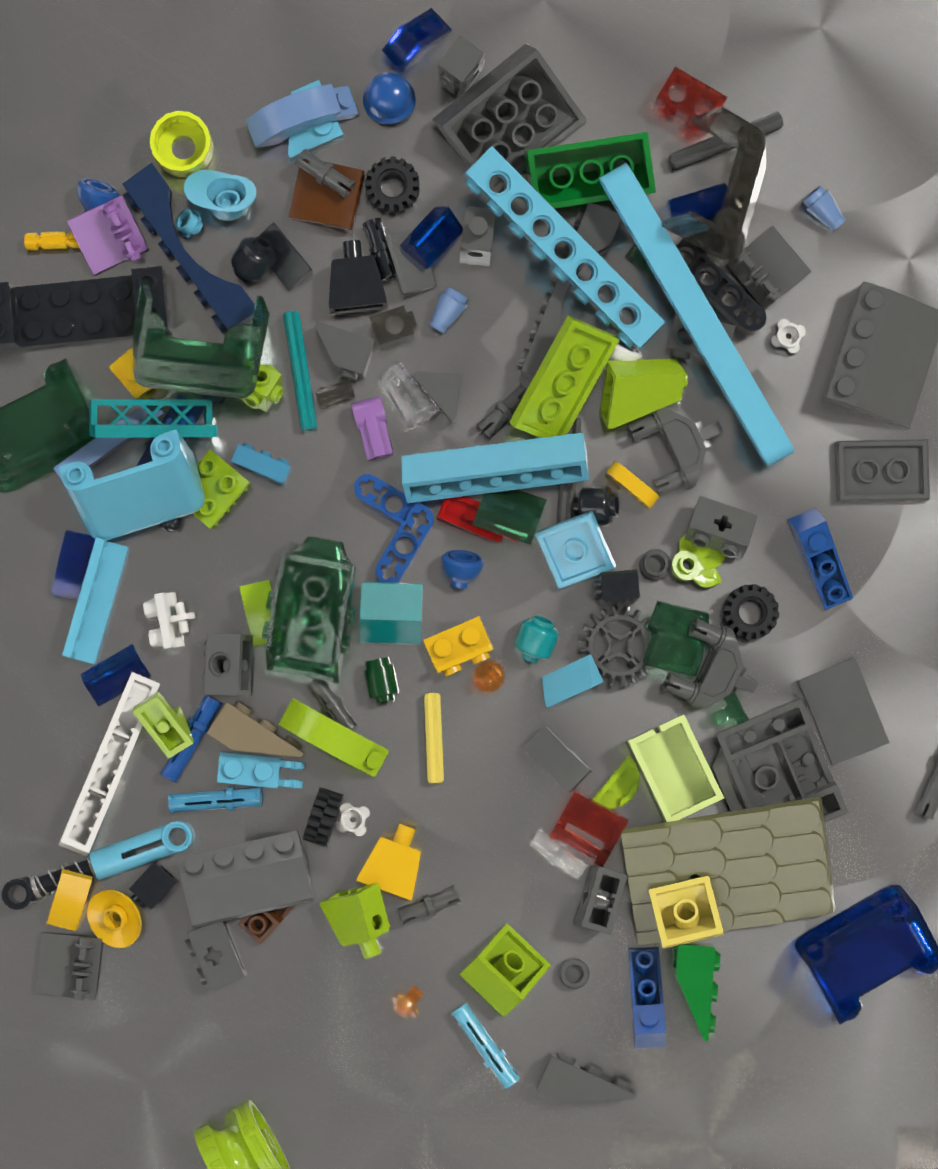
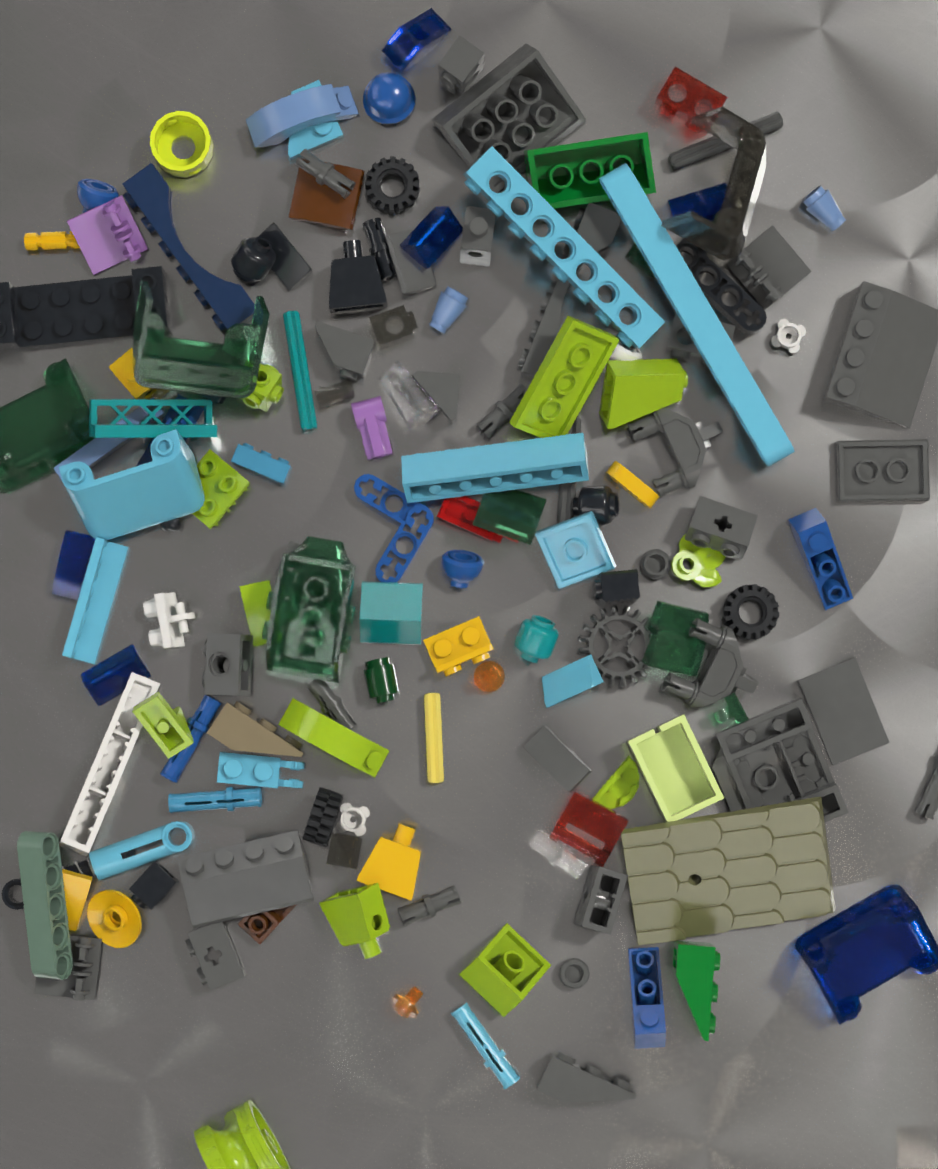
medium azure plate [175,208,203,238] -> none
medium azure piece [184,170,257,221] -> none
light yellow slope [649,876,724,949] -> none
none -> sand green beam [17,831,73,980]
none -> clear smoke brick [326,832,364,869]

